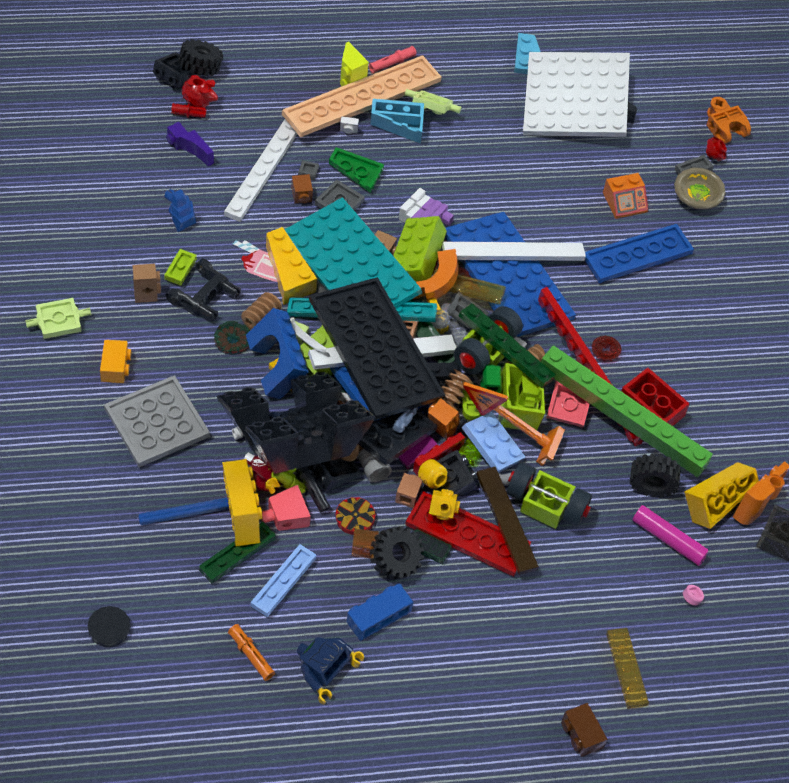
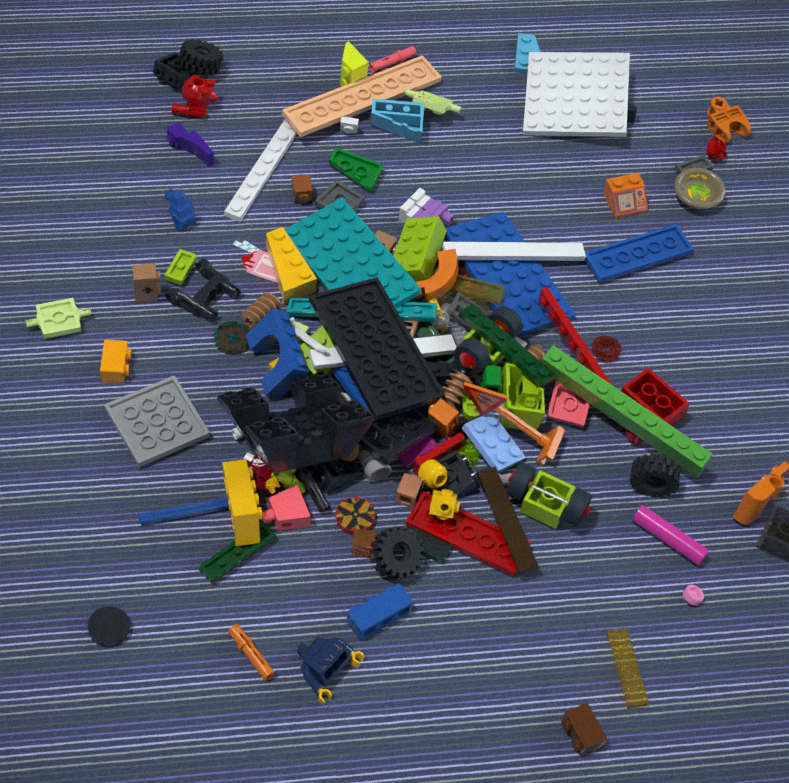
light blue plate [251,544,316,617] -> none
dark grey tile [298,160,319,181] -> none
sand blue axle [393,407,418,433] -> none
yellow wedge [684,462,759,529] -> none

